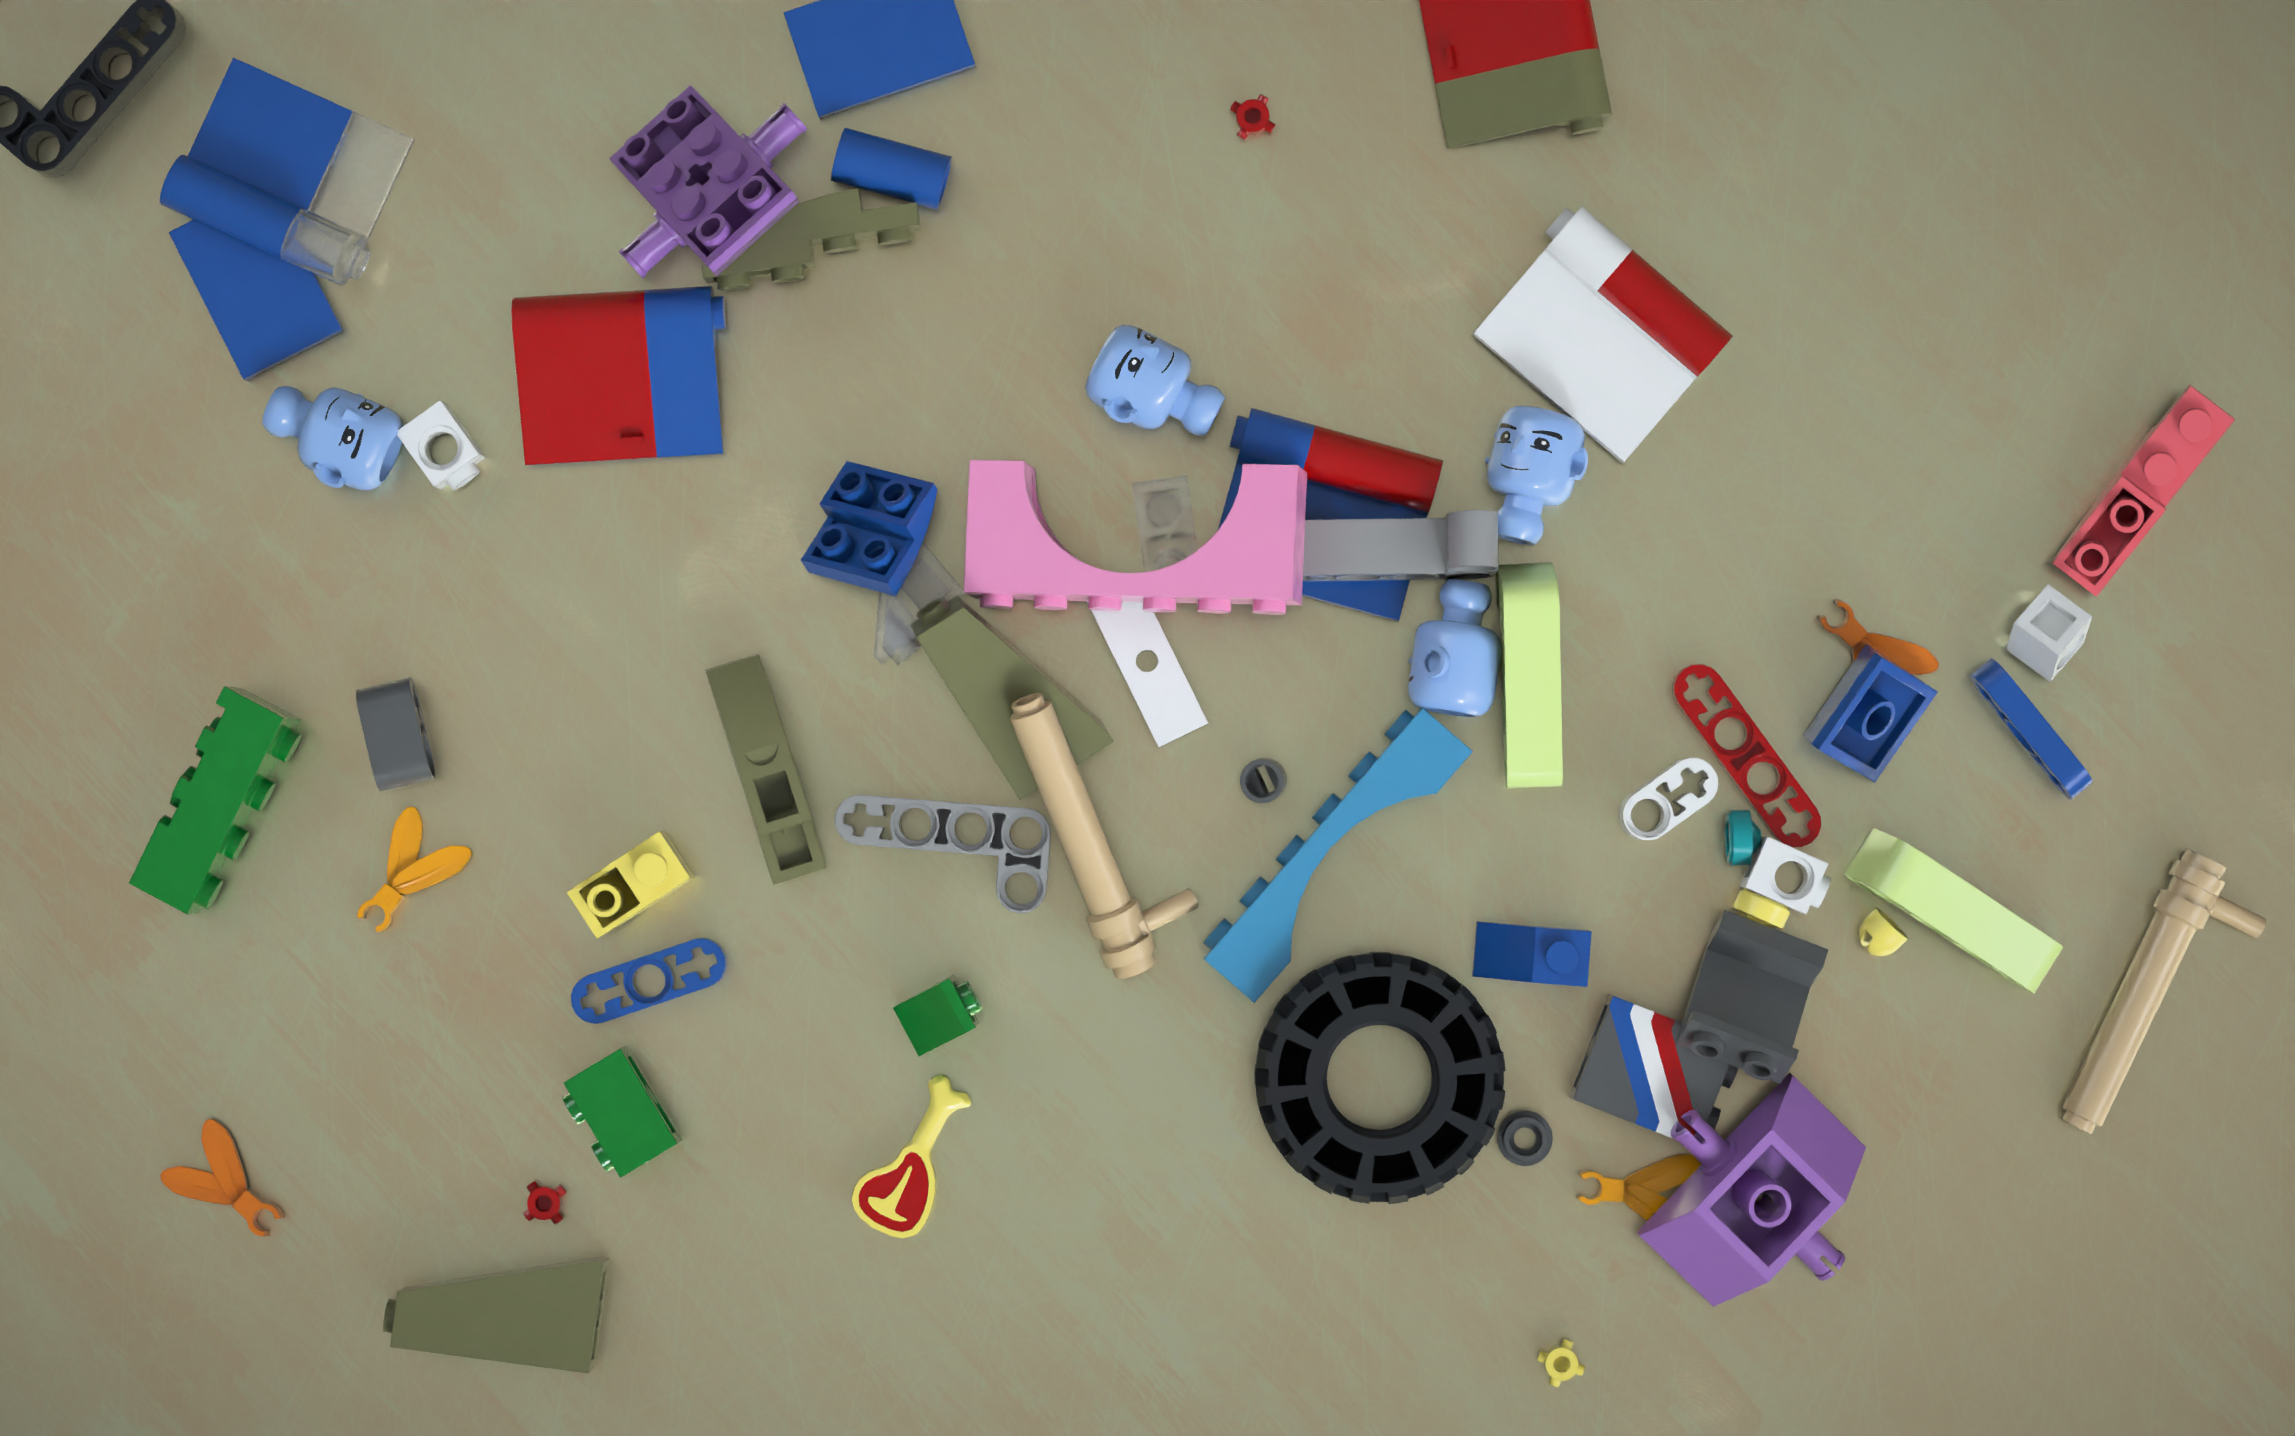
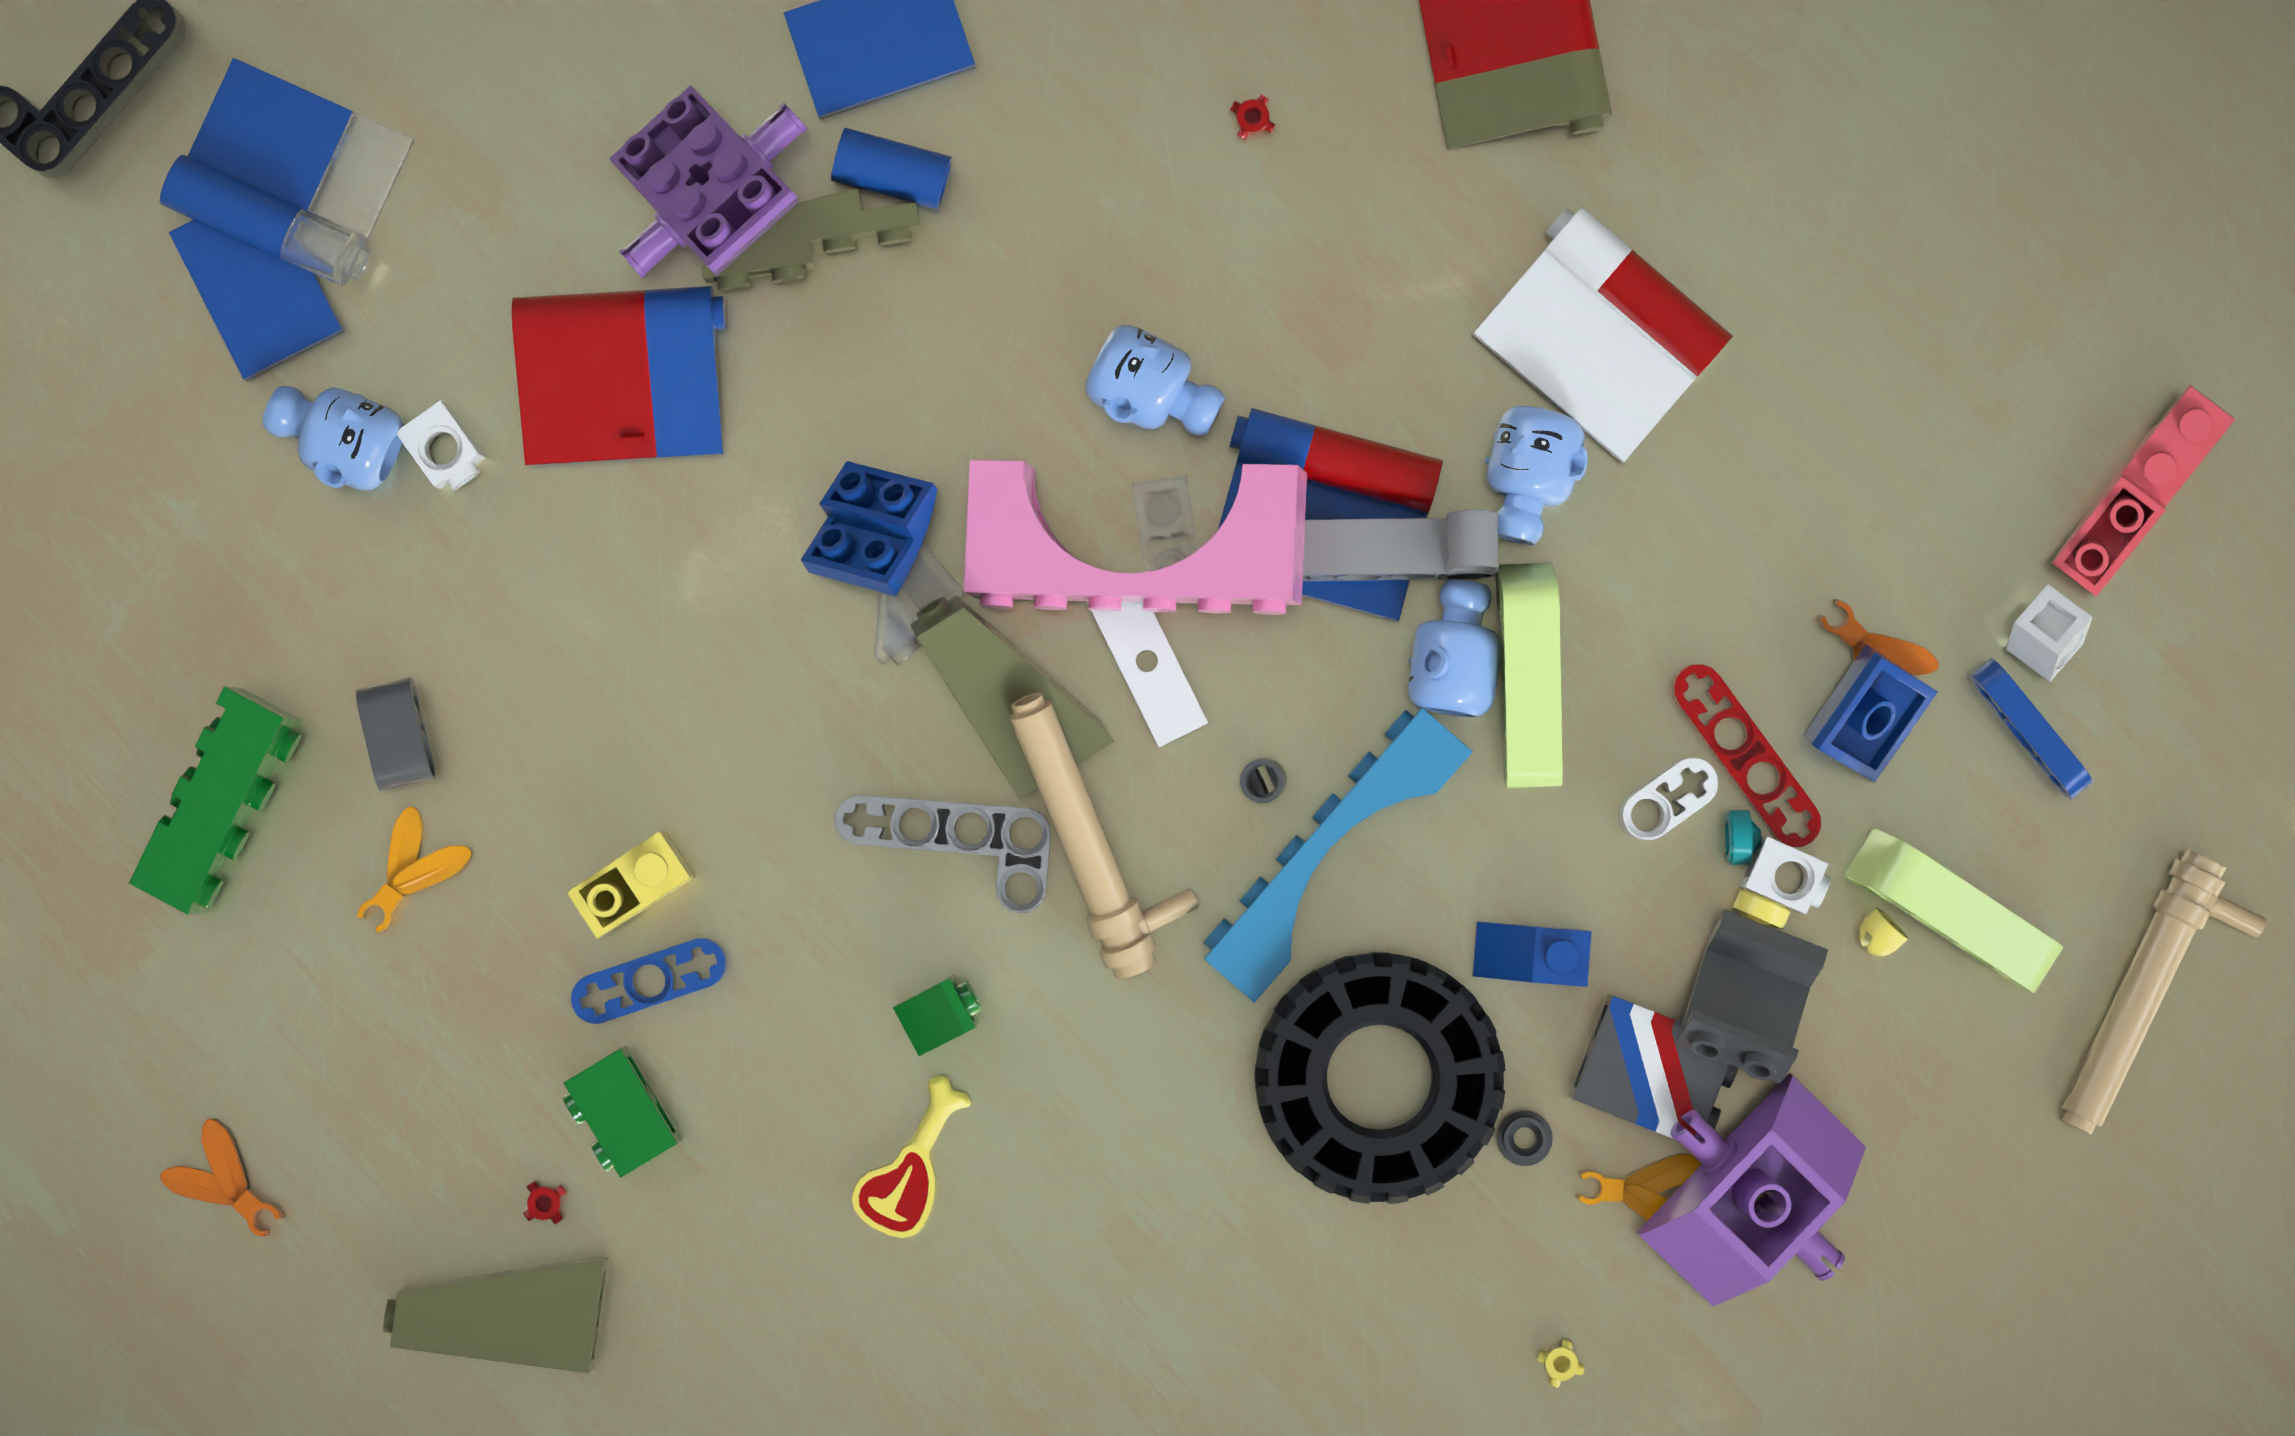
olive slope [705,653,826,885] -> none

